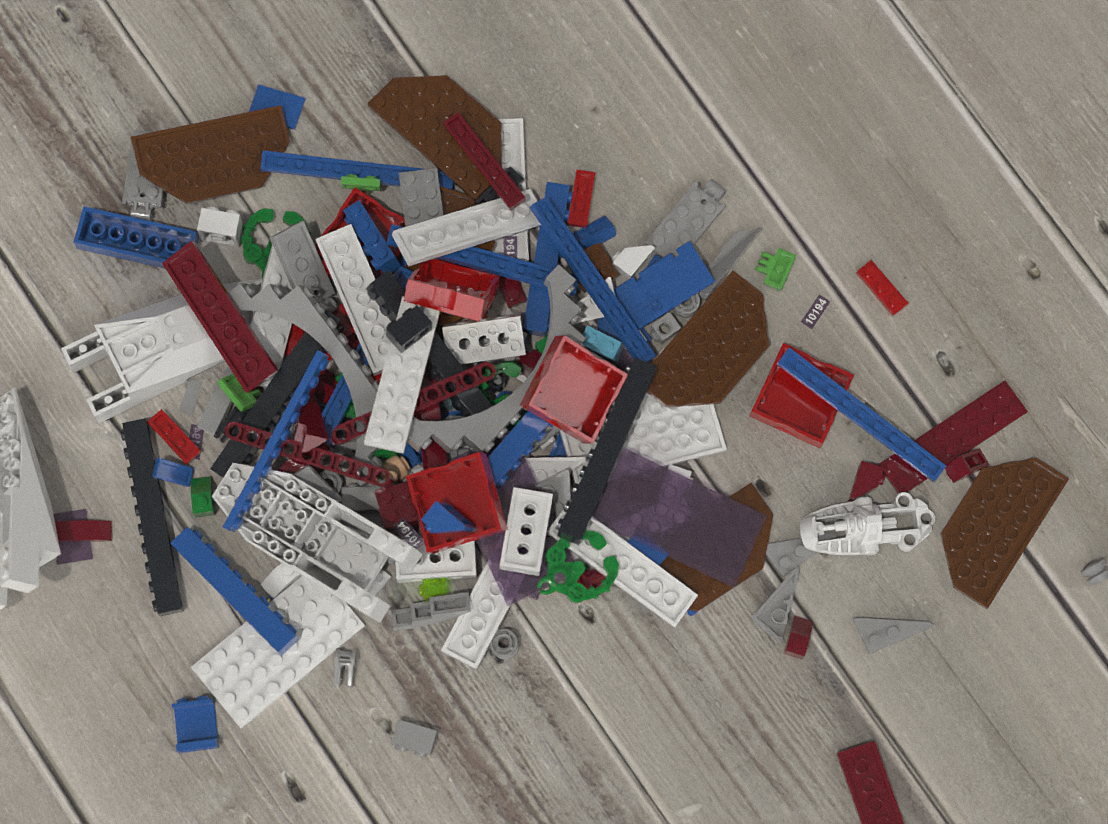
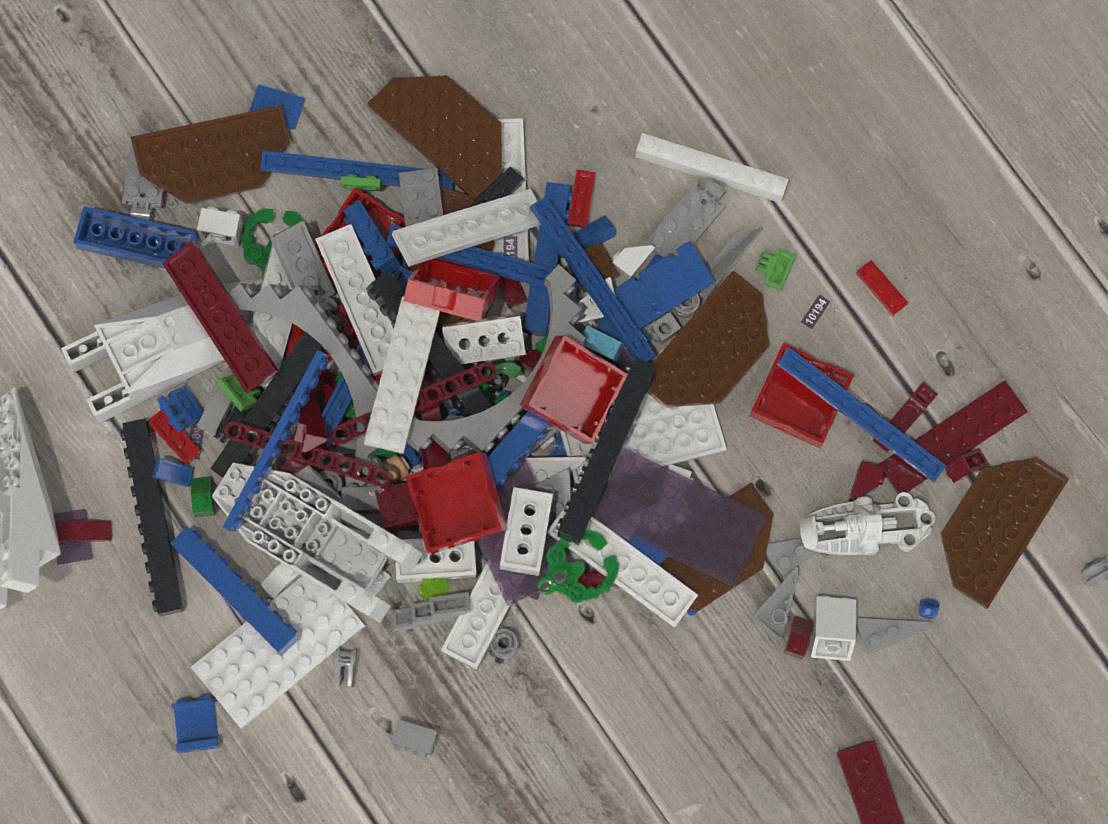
black brick [386,305,432,353] -> none
clear purple sticker [393,518,425,550] -> none
blue slope [421,501,477,534] -> none
dark red plate [443,112,526,211] -> none
none -> blue plate [157,385,203,432]
none -> white brick [635,133,788,203]
none -> white slope [811,596,856,661]
none -> dark red slope [872,382,938,453]
none -> blue tile [919,598,939,619]

